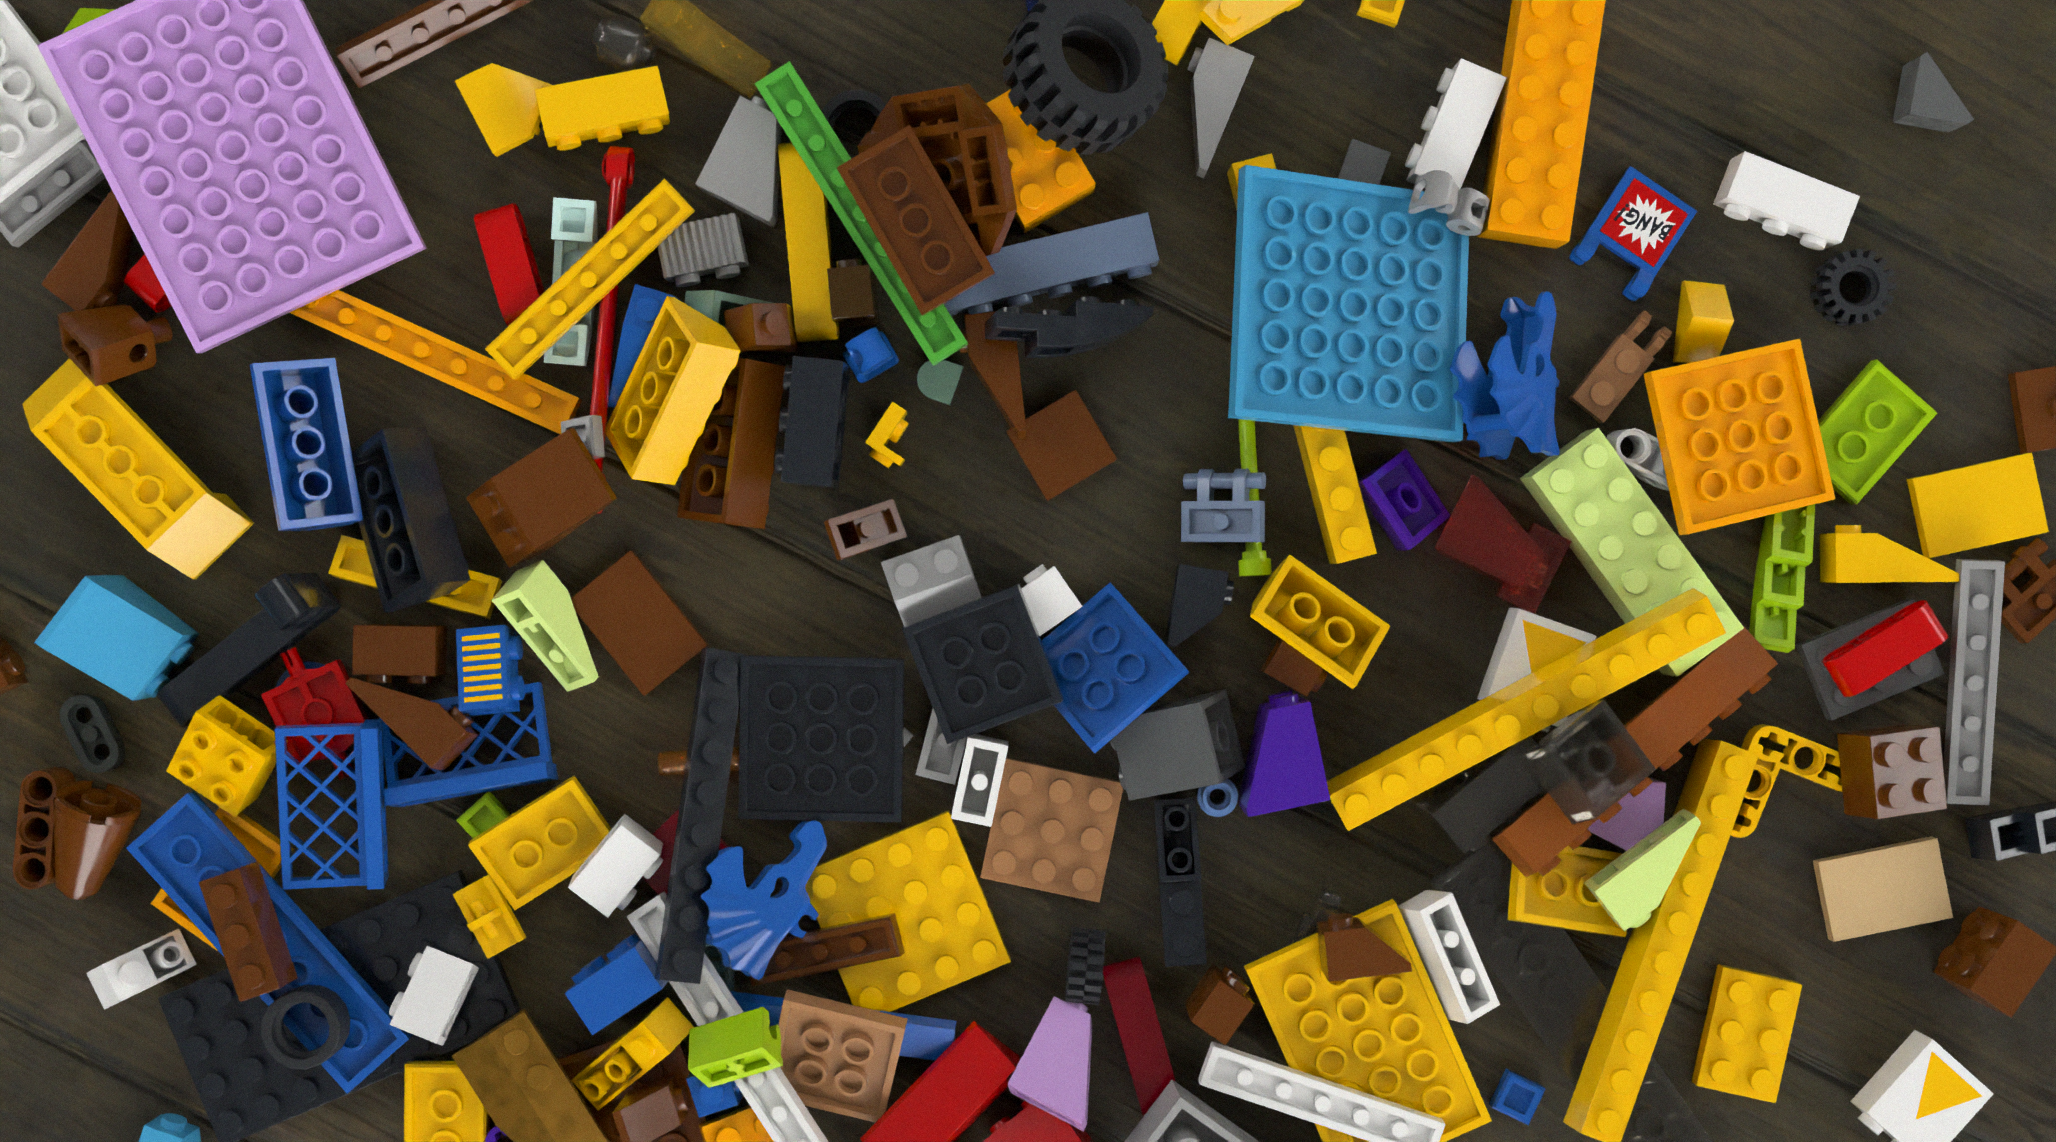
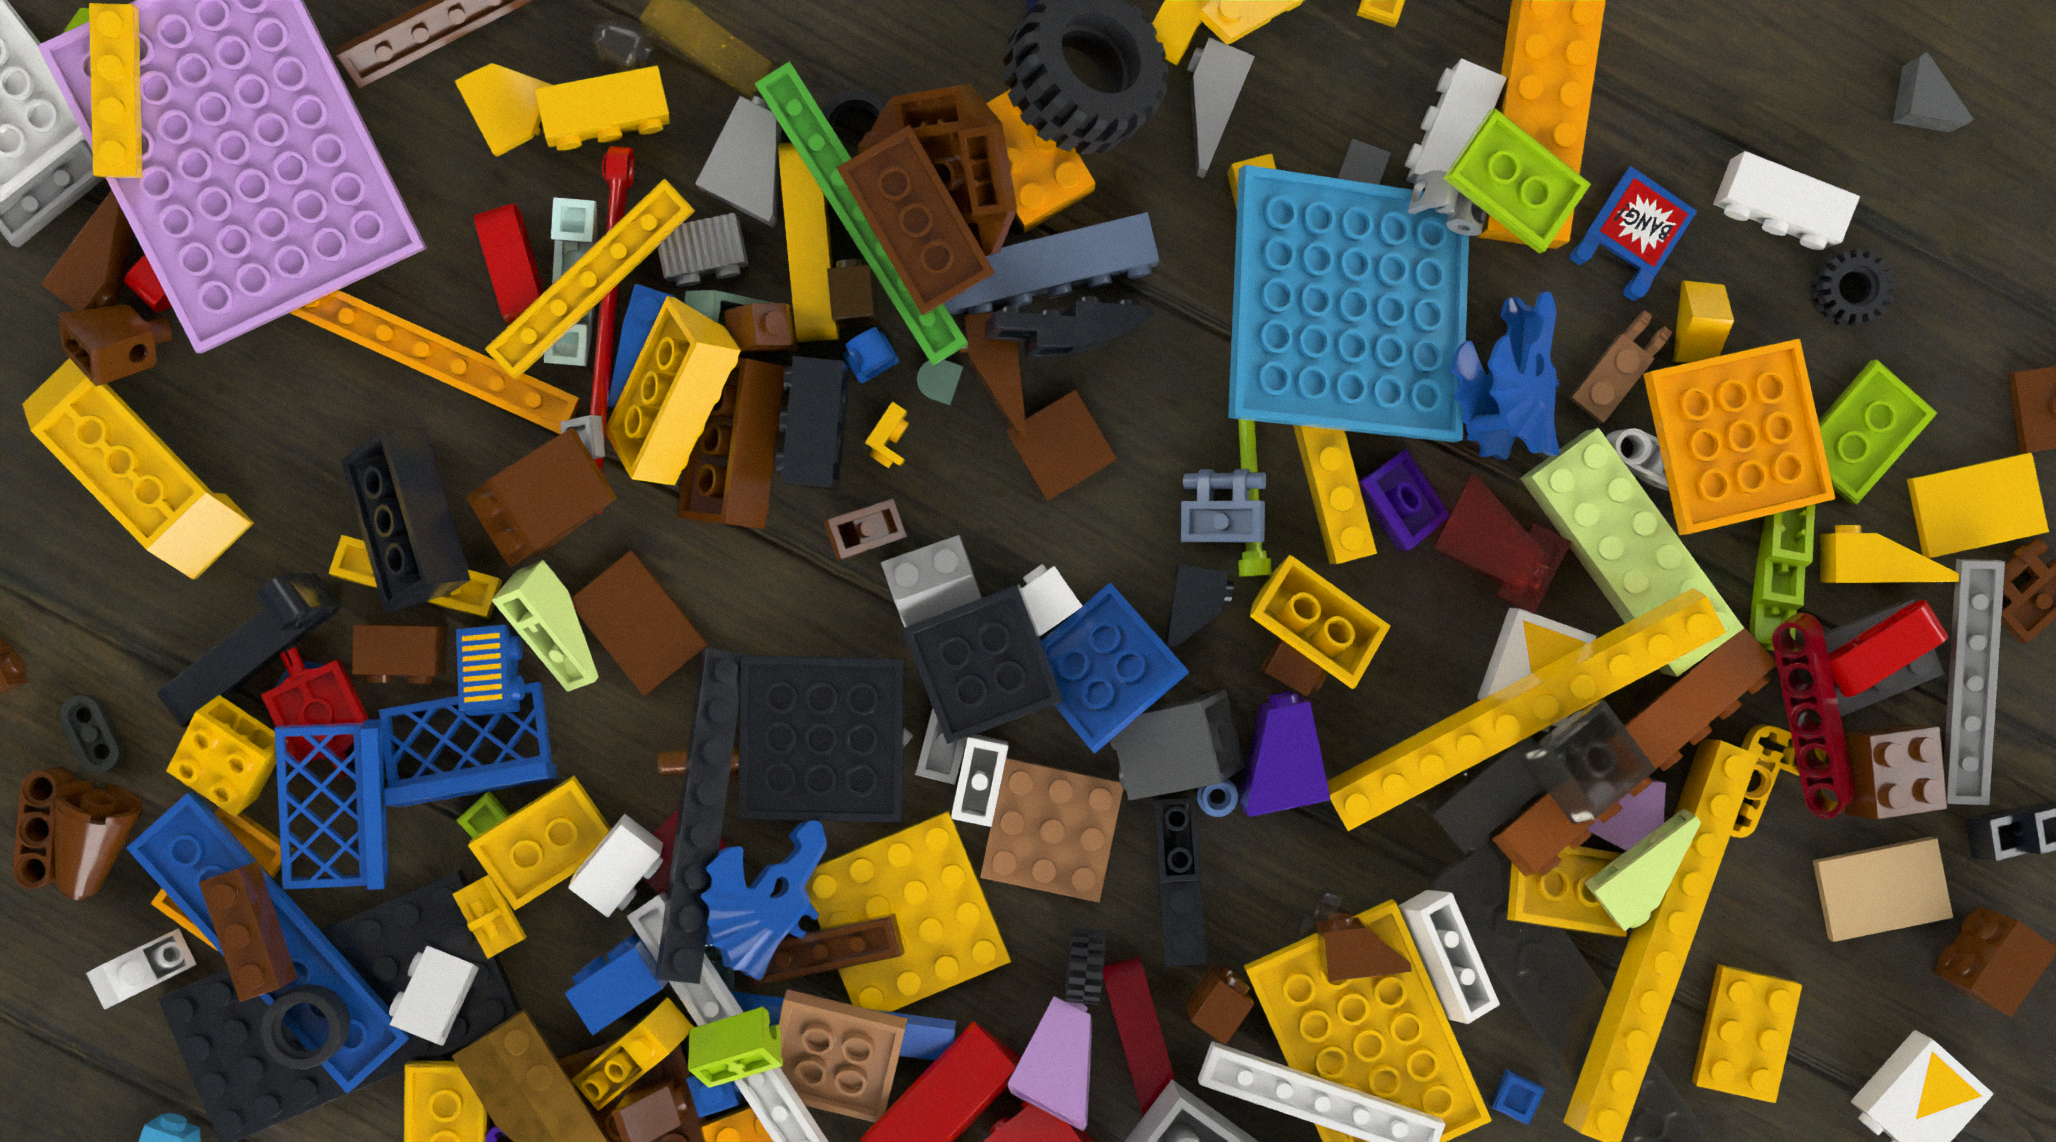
dark azure slope [34,575,199,701] -> none
blue slope [250,358,363,531] -> none
reddish brown slope [345,678,478,771] -> none
none -> yellow plate [89,3,143,178]
none -> lime tile [1443,108,1591,253]
none -> dark red beam [1772,613,1855,819]

